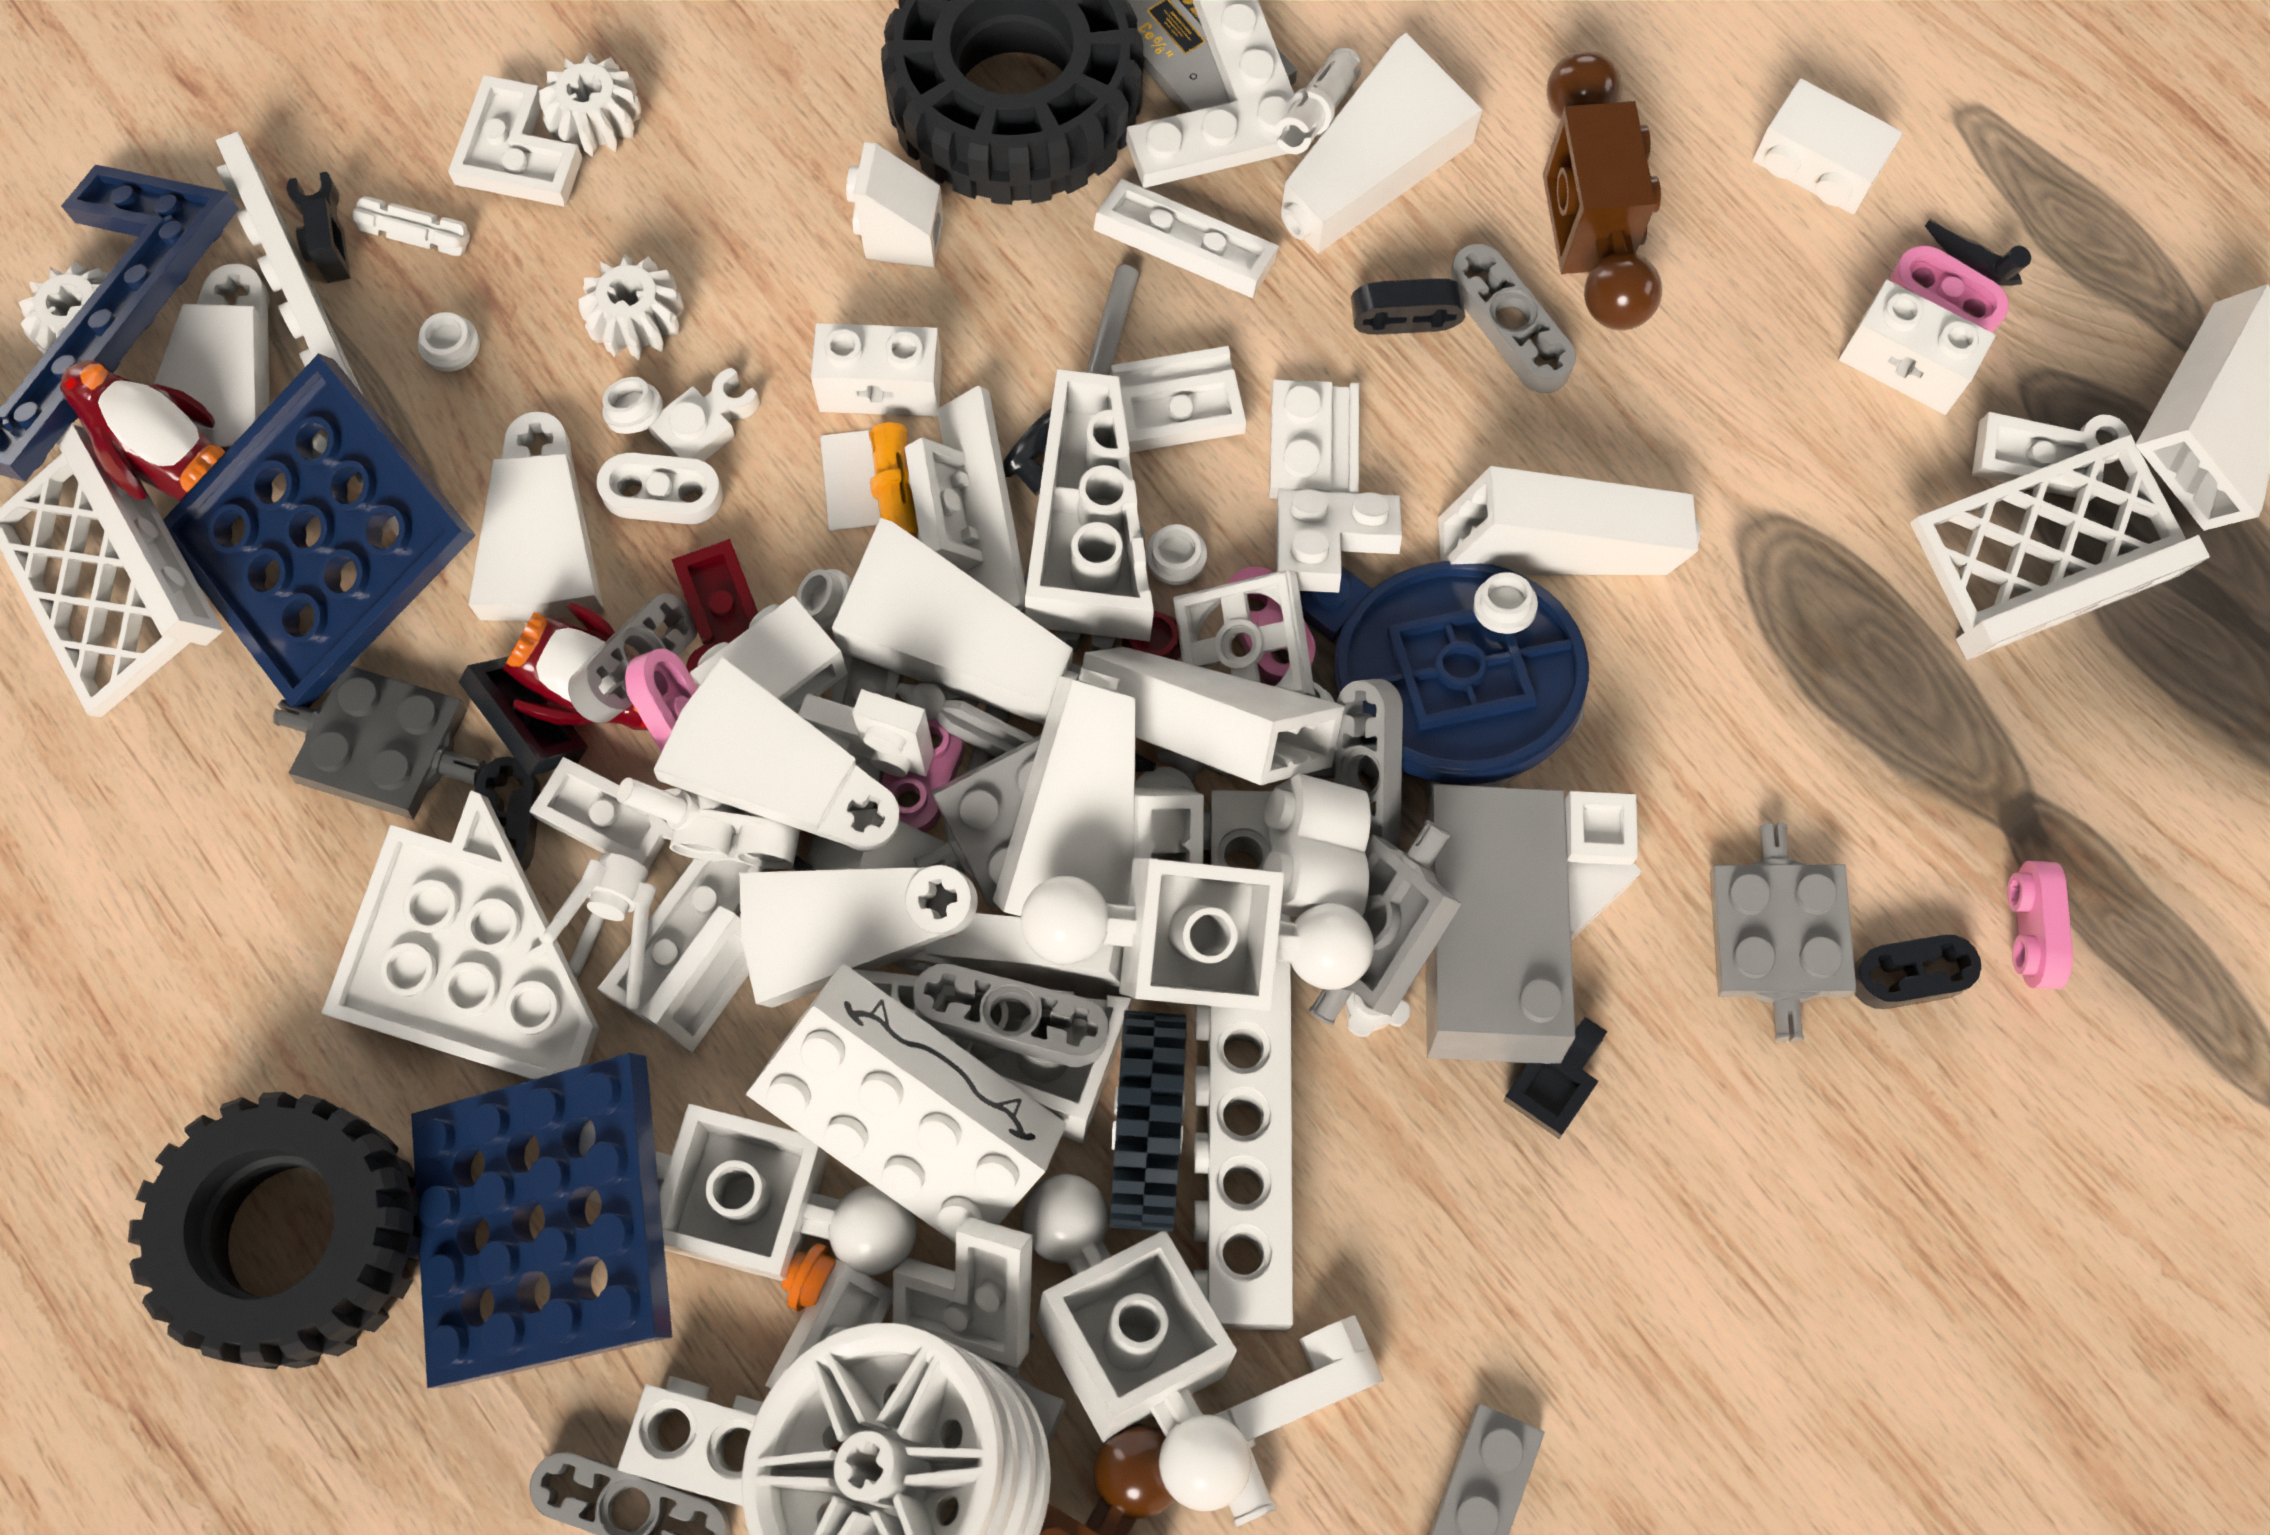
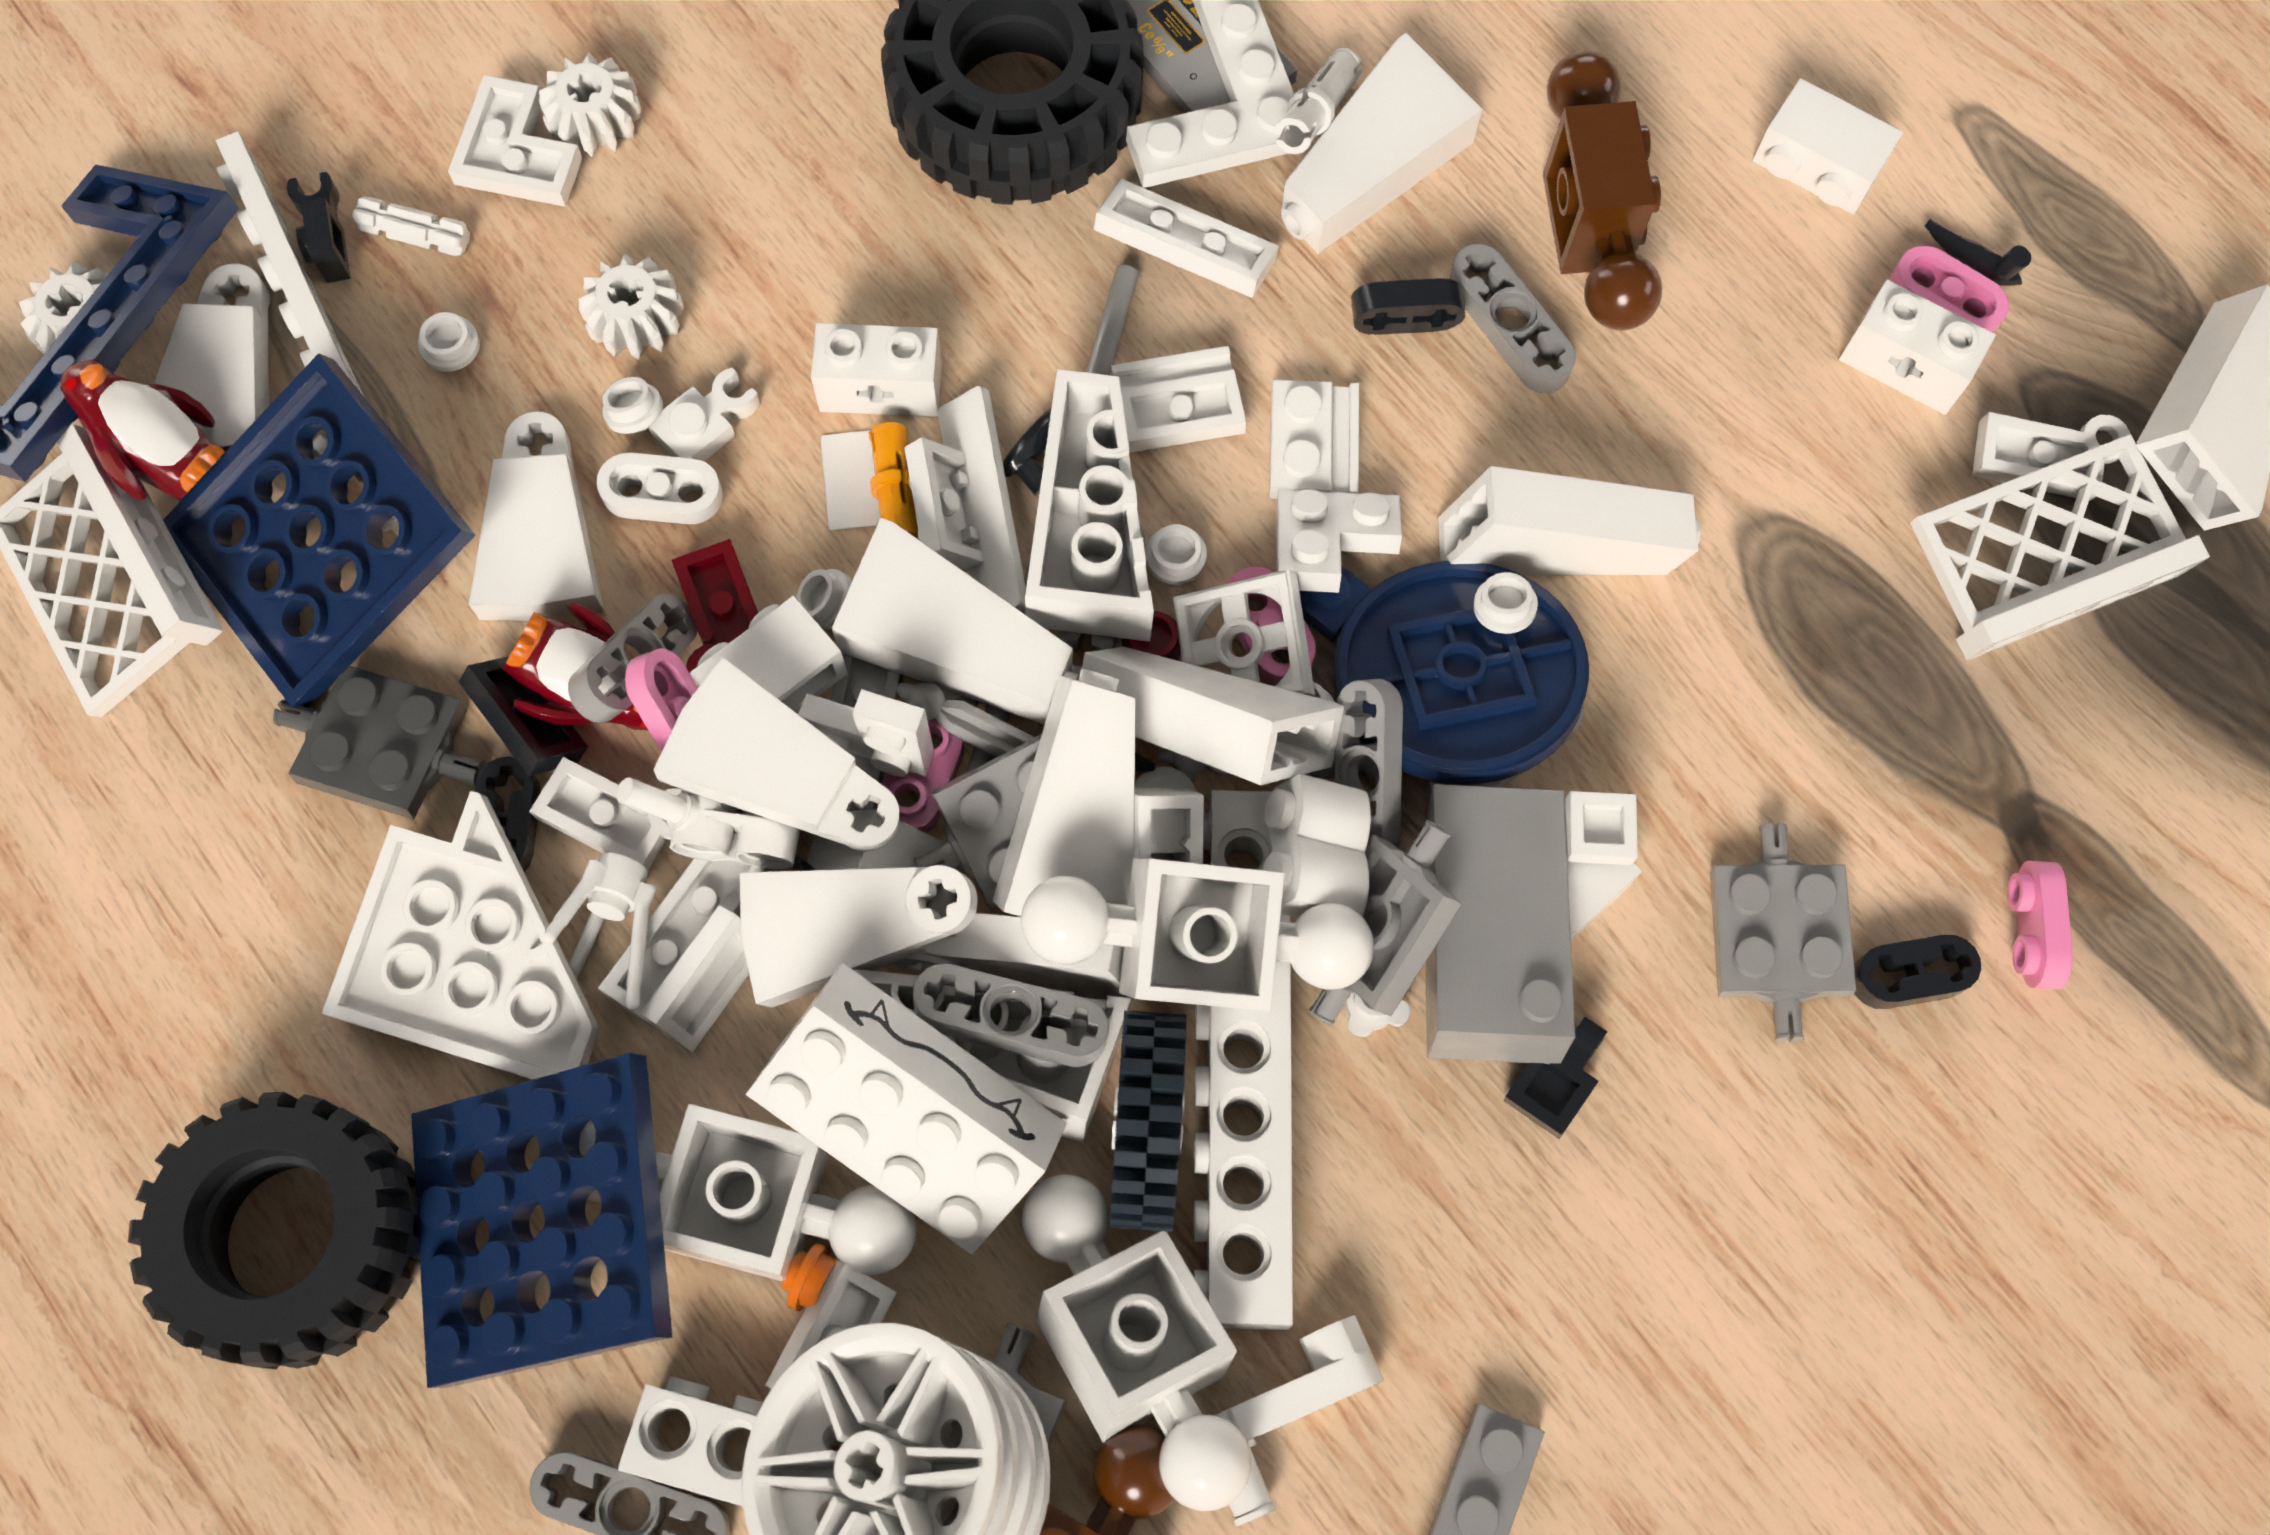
white slope [846,142,944,268] -> none
white plate [893,1217,1033,1368] -> none

